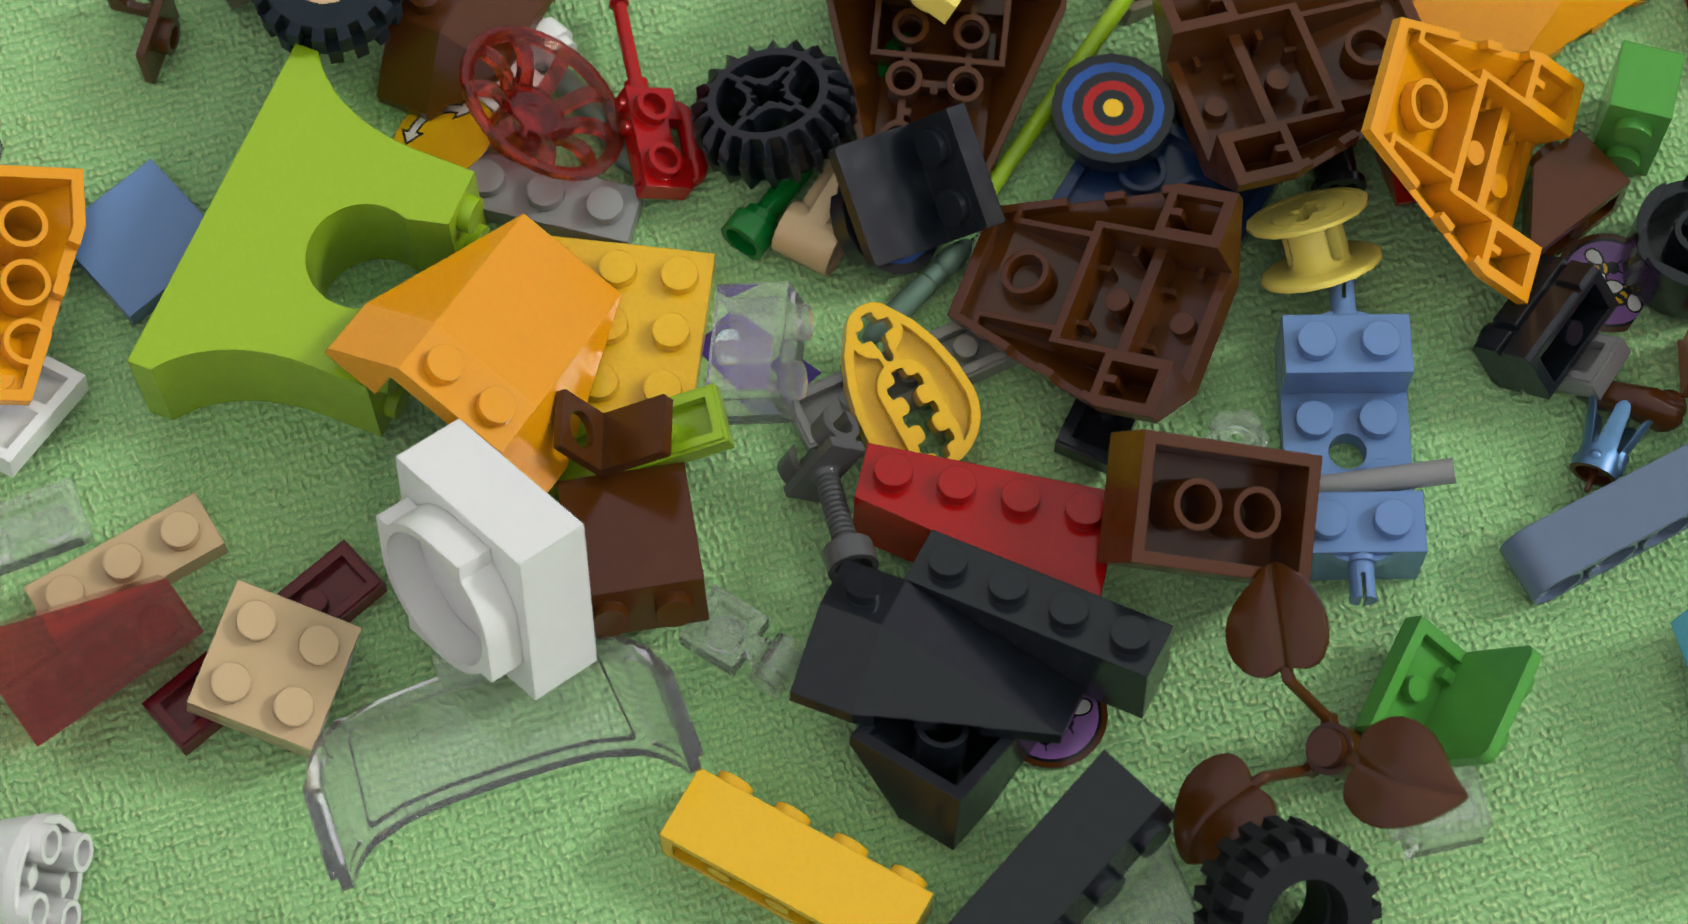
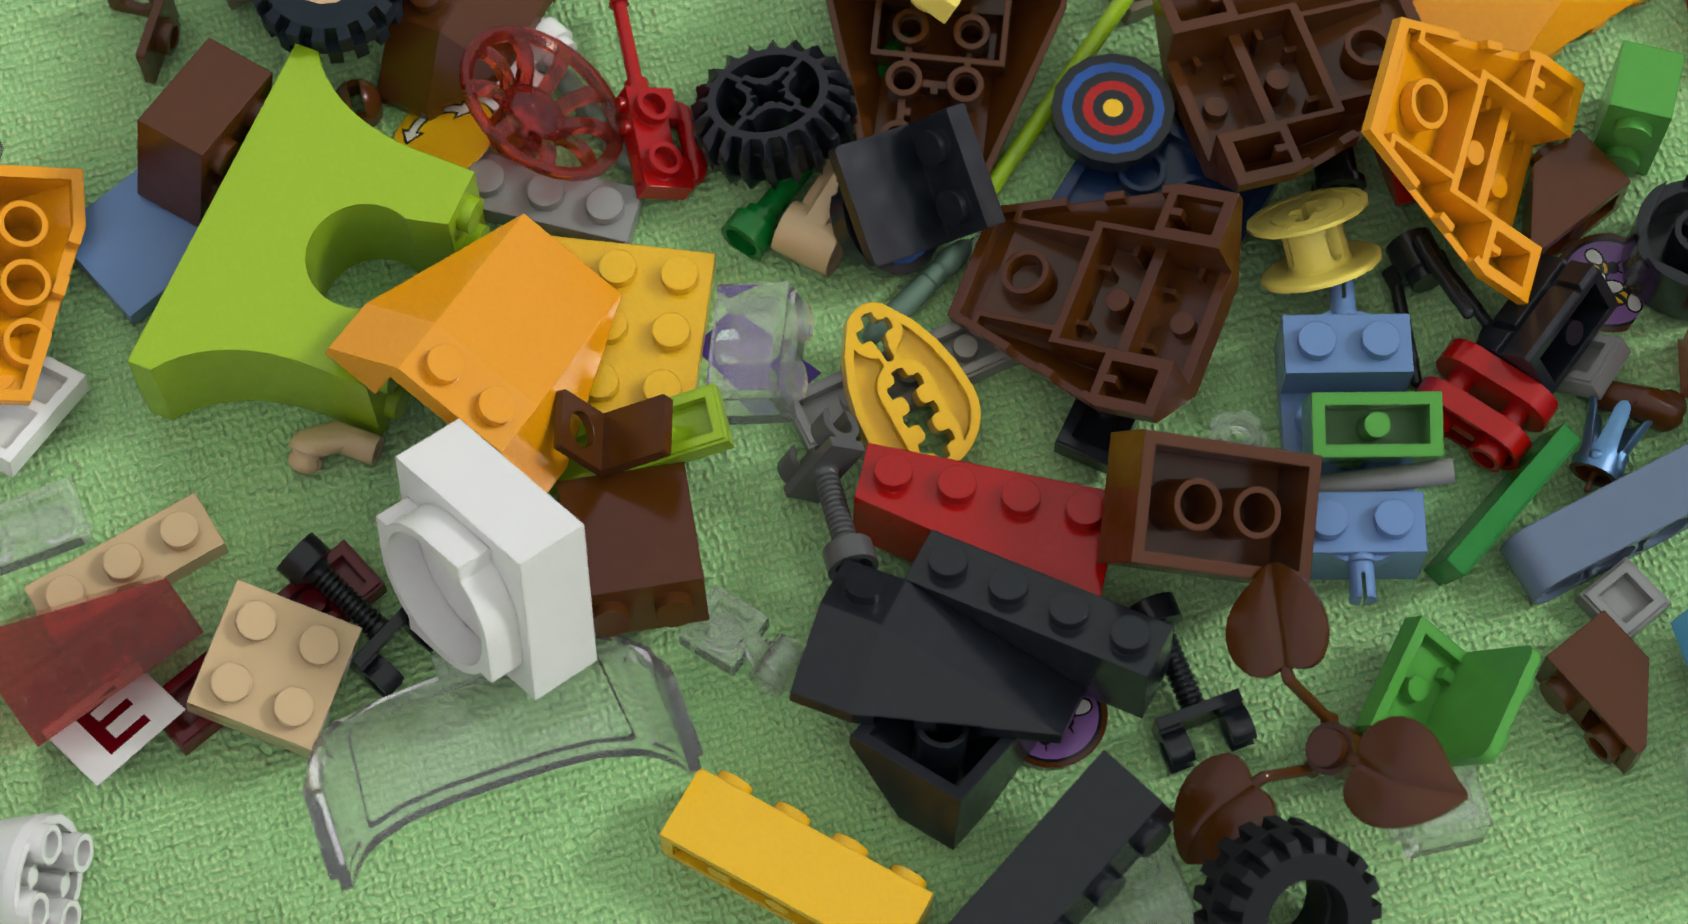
none -> white sticker [38,653,186,787]
none -> reddish brown brick [137,38,273,227]
none -> black bar [276,532,434,700]
none -> tan arm [287,420,385,474]
none -> reddish brown hinge [335,78,384,127]
none -> black bar [1129,592,1257,774]
none -> bright green brick [1301,391,1444,463]
none -> black plant [1381,227,1493,388]
none -> red brick [1415,338,1558,472]
none -> green tile [1424,423,1580,585]
none -> reddish brown slope [1535,610,1649,774]
none -> light grey tile [1575,557,1671,639]

